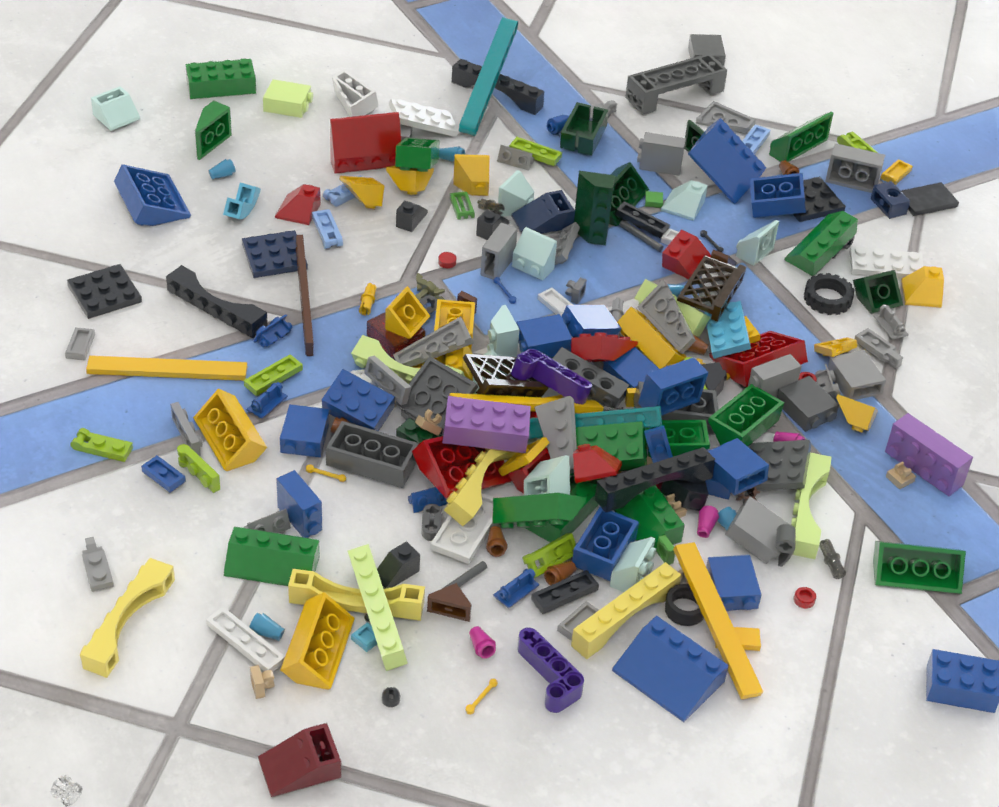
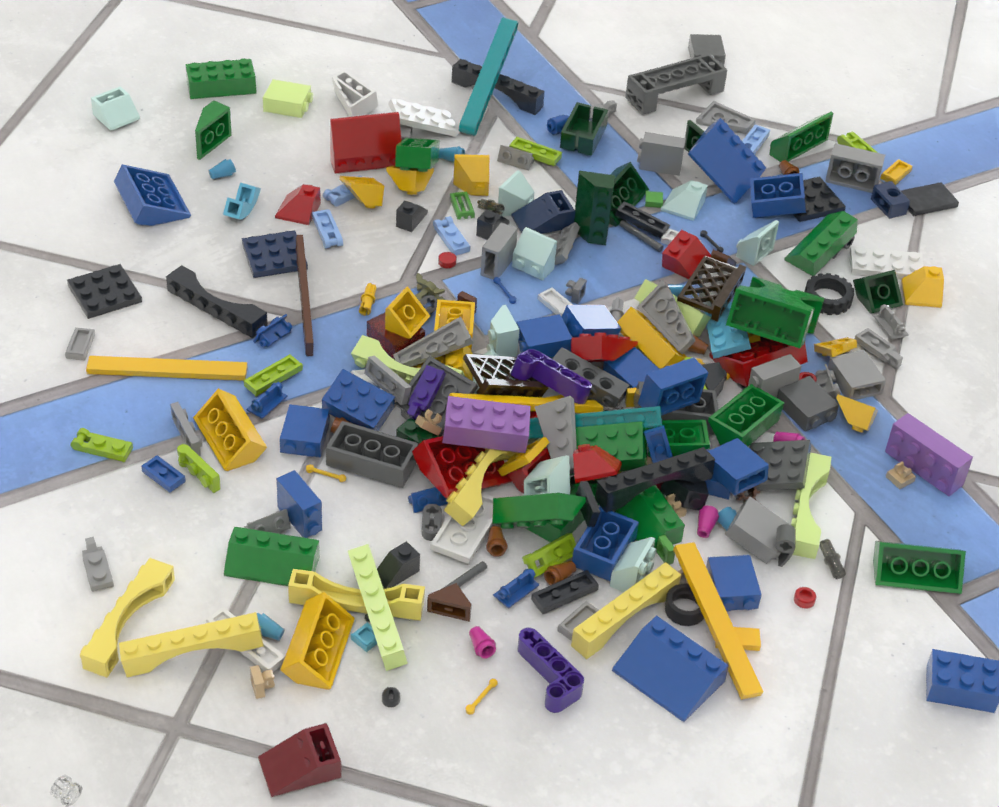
none -> light yellow arch [119,612,264,677]
none -> dark purple hinge [407,365,446,420]
none -> light blue plate [433,216,470,255]
none -> black tile [575,481,600,527]
none -> green brick [726,276,825,348]

